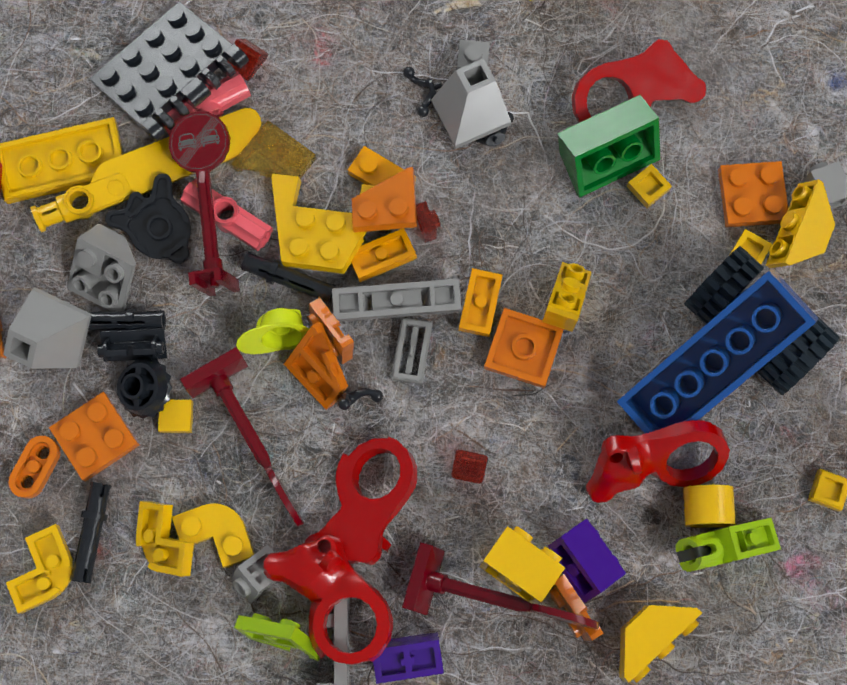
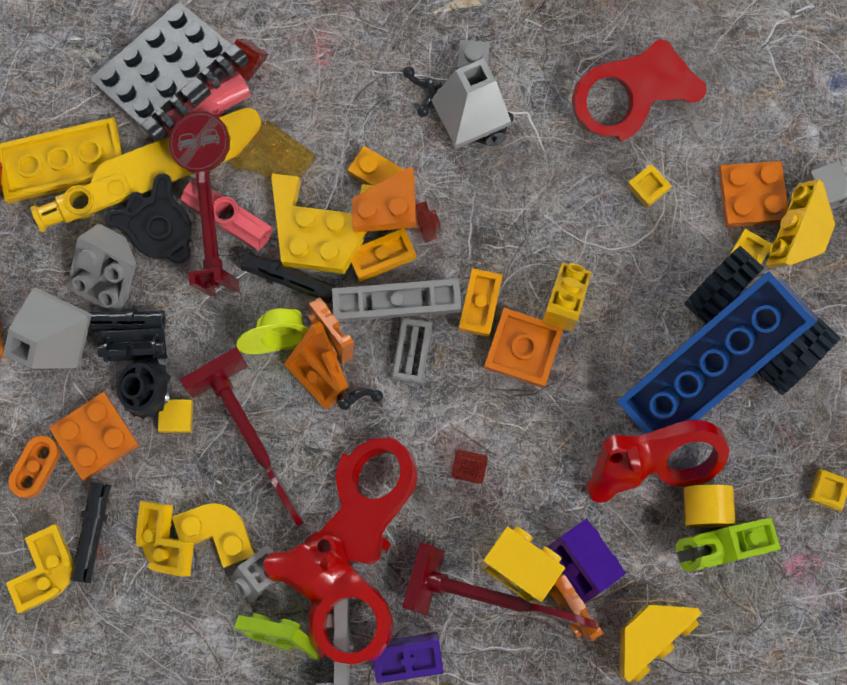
green slope [557,95,660,198] -> none

